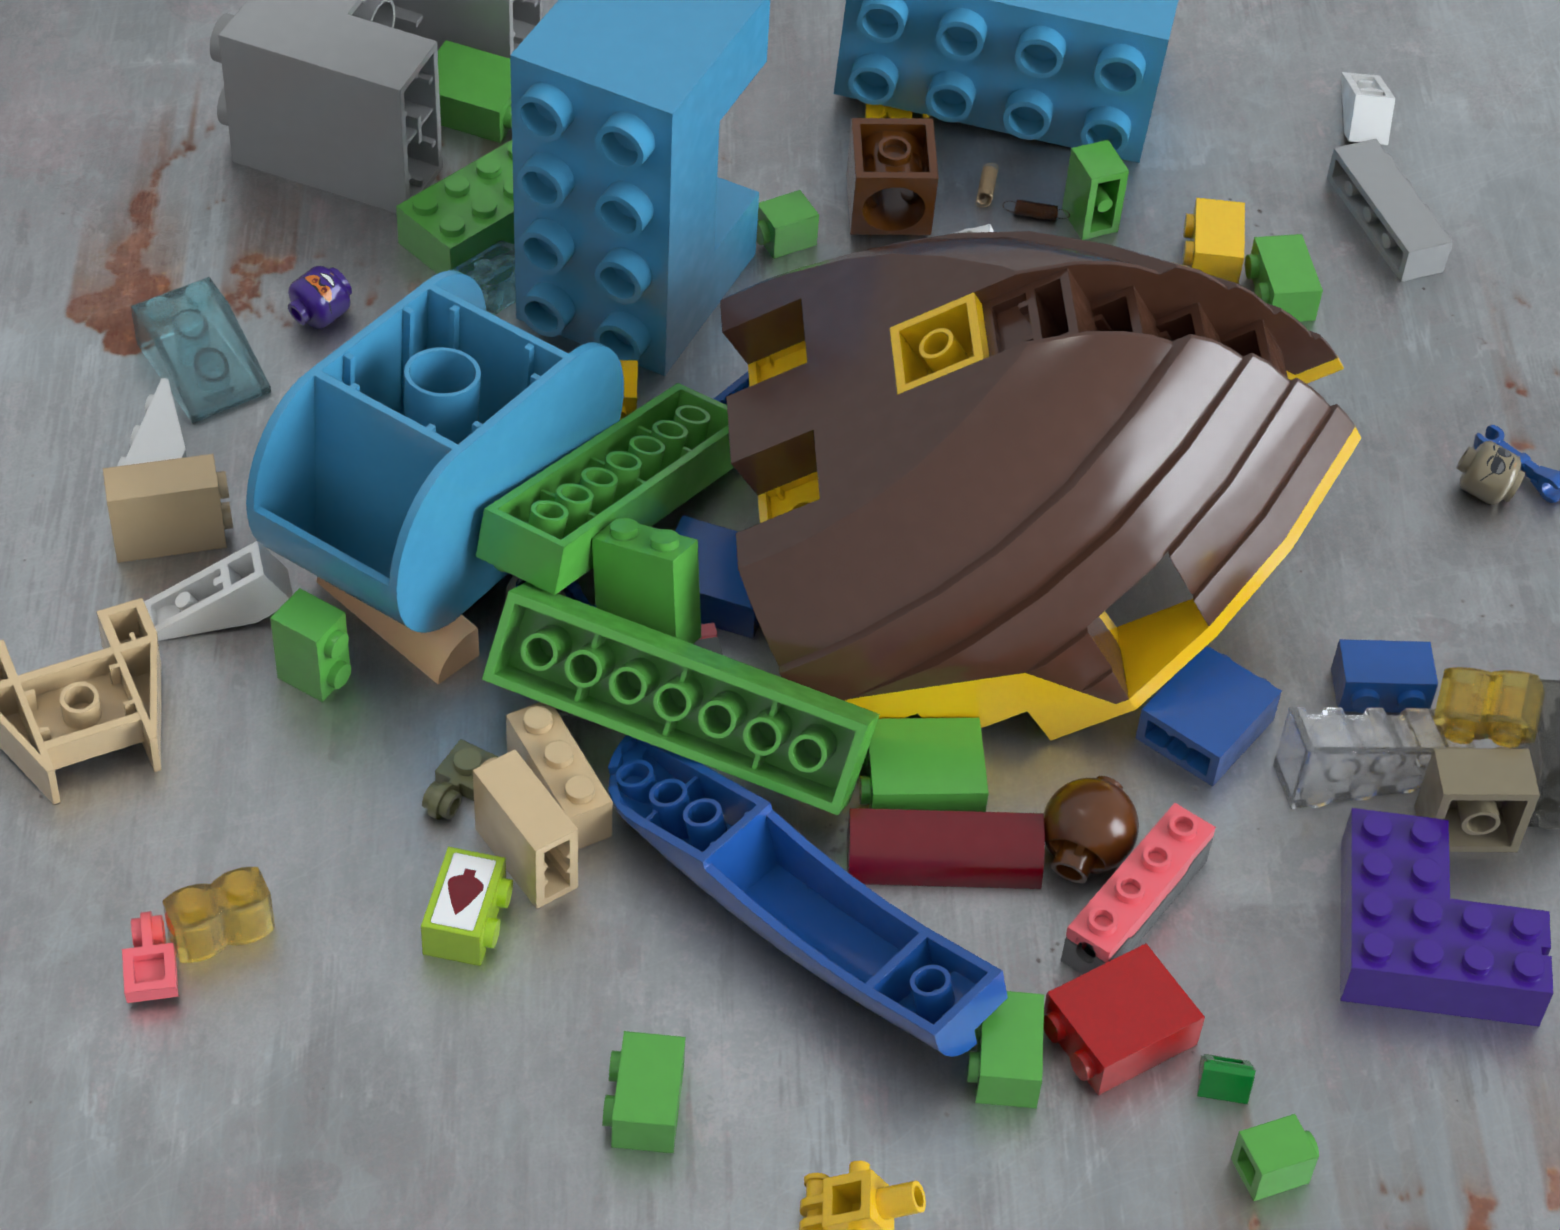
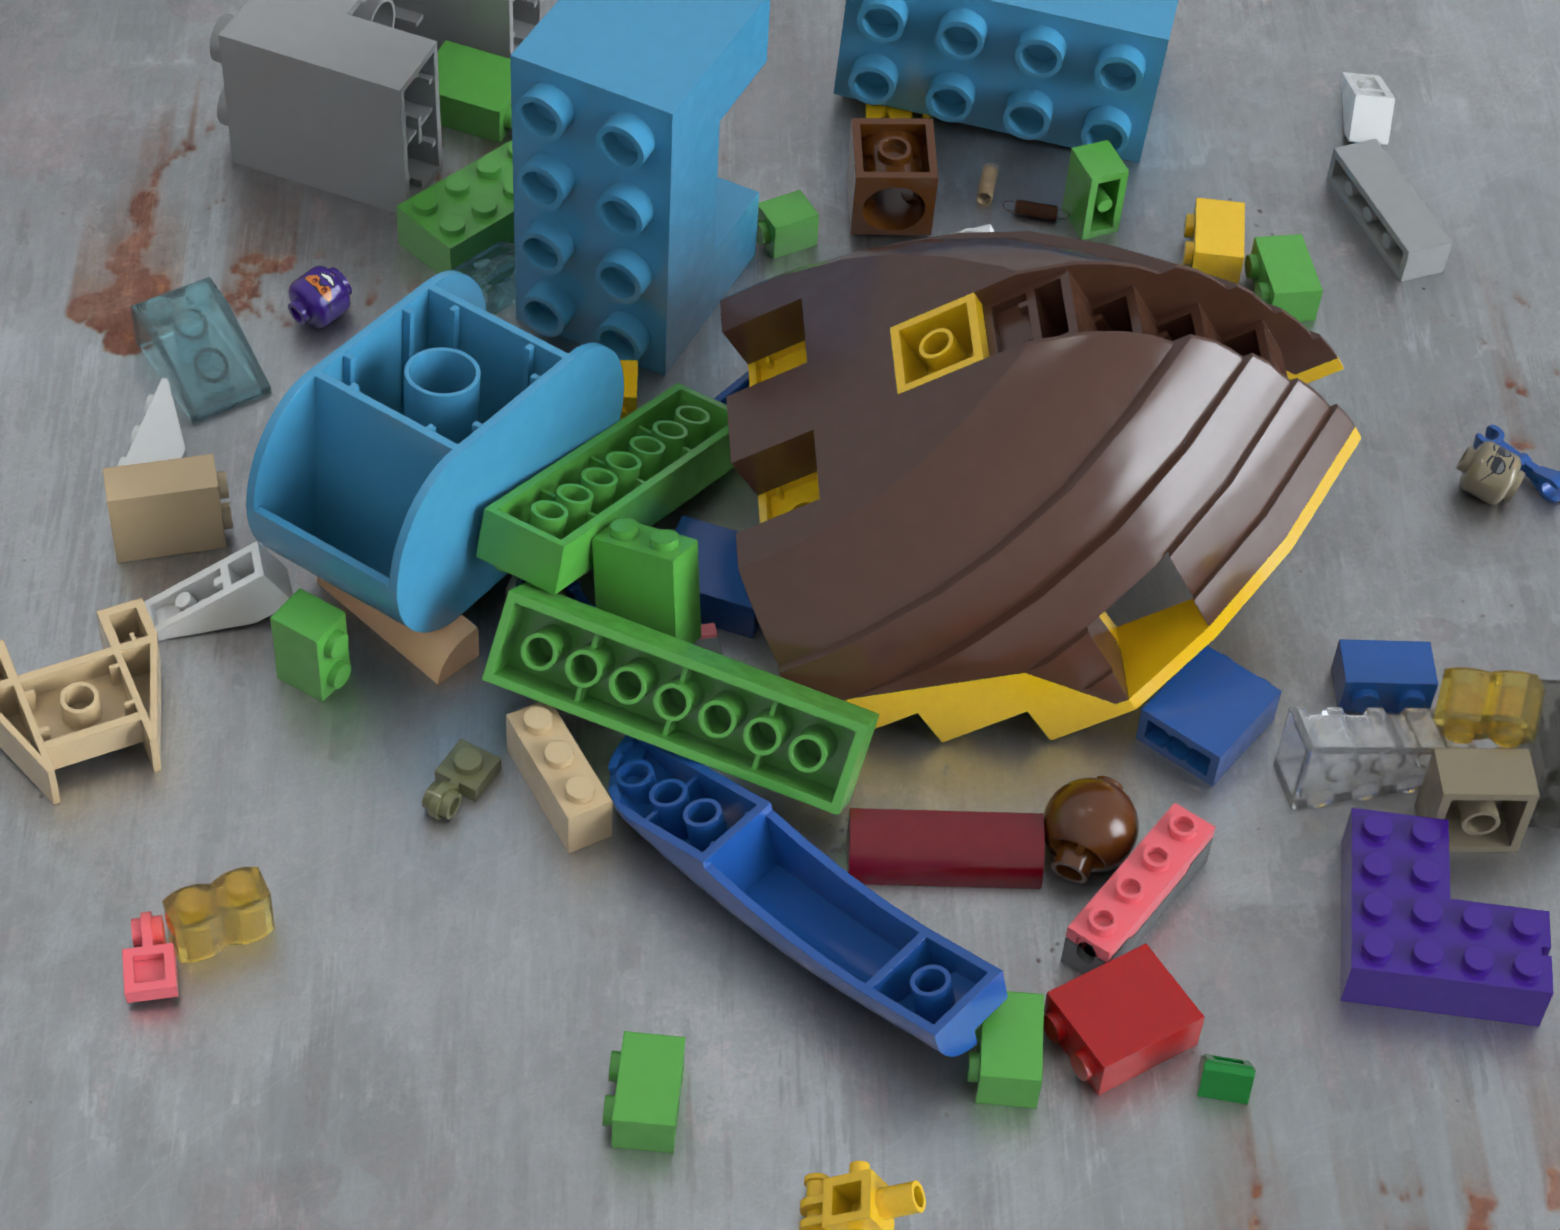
brick [421,846,513,966] -> none
tan brick [473,749,578,909] -> none
bright green brick [859,718,989,812] -> none
bright green brick [1231,1114,1319,1201] -> none

